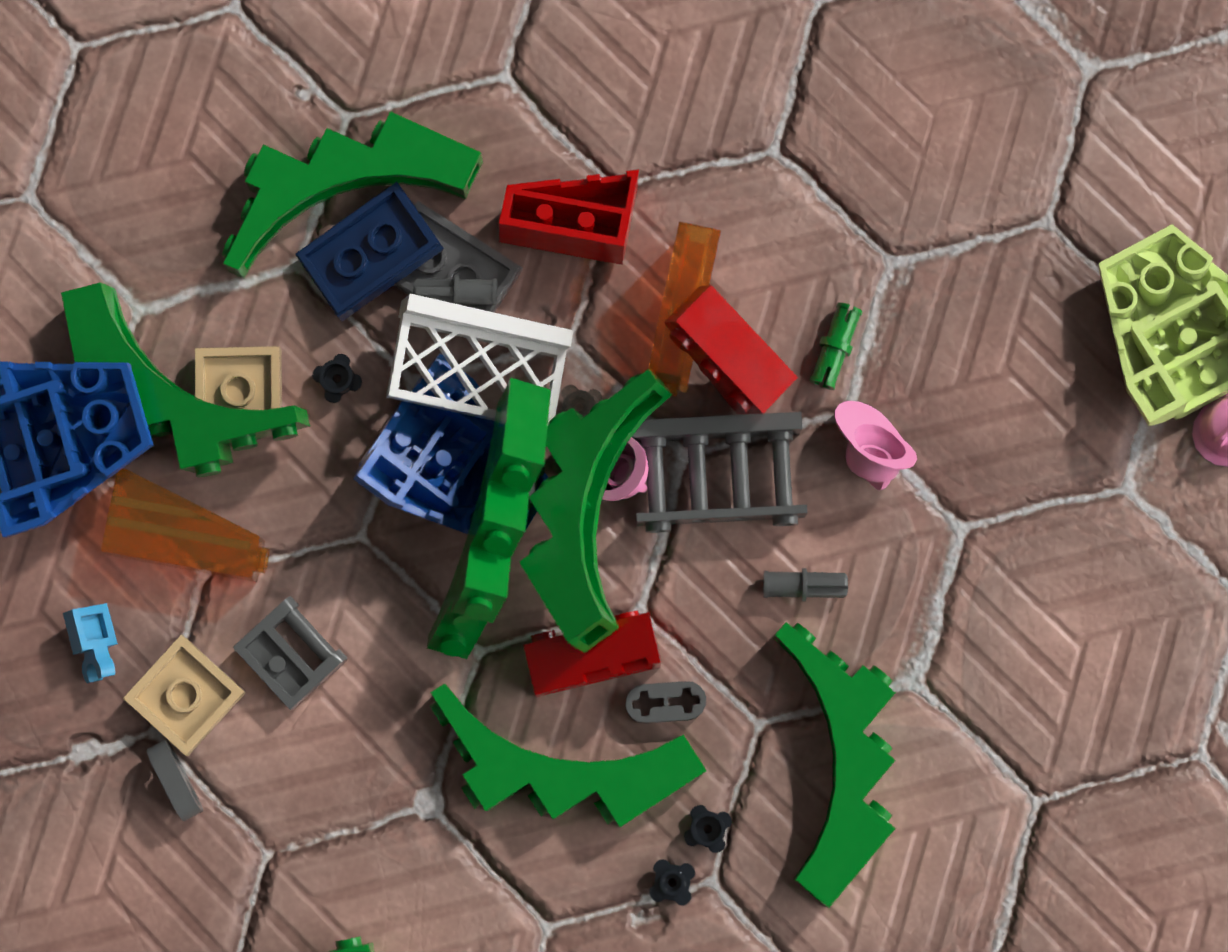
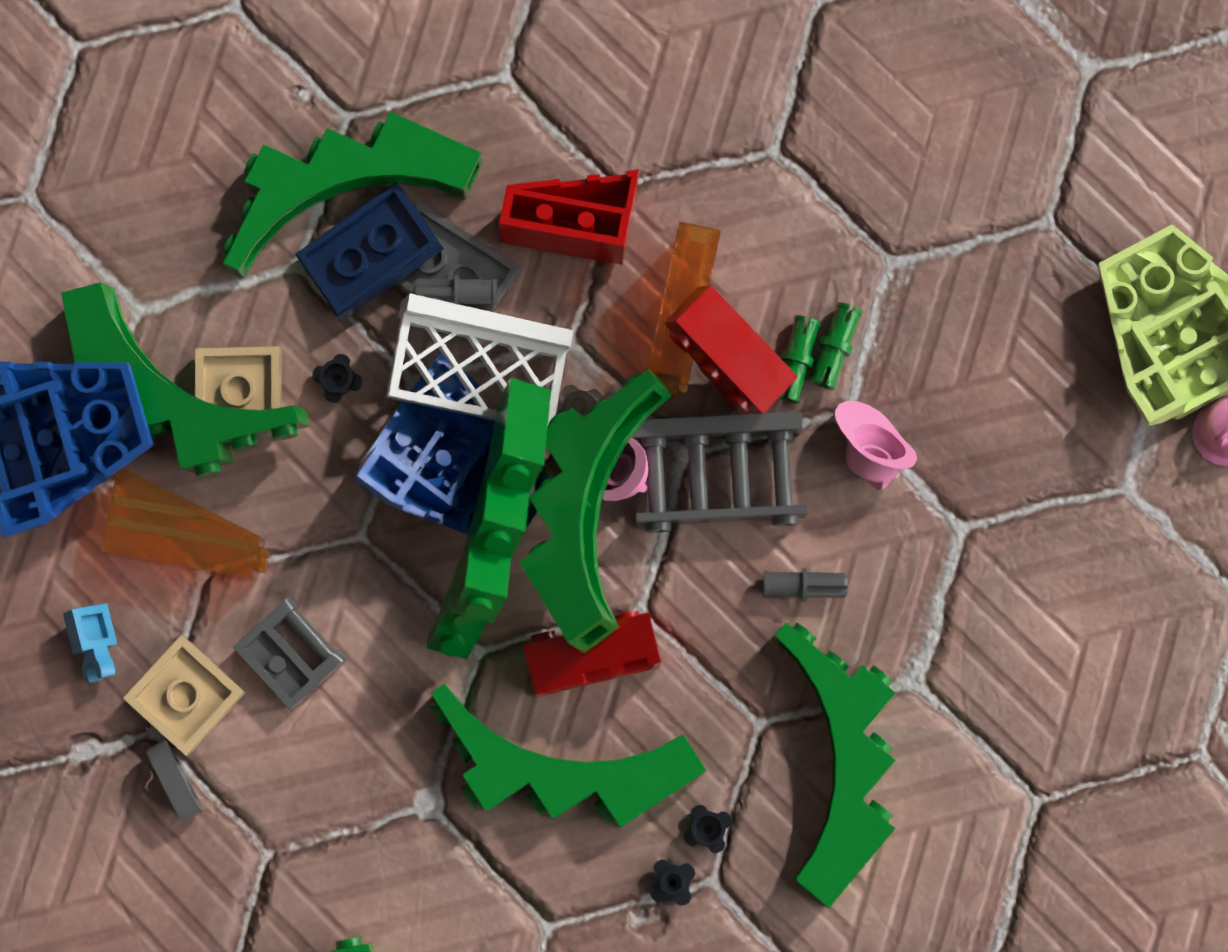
dark grey beam [625,681,707,724] -> none
none -> green pin [778,315,821,404]

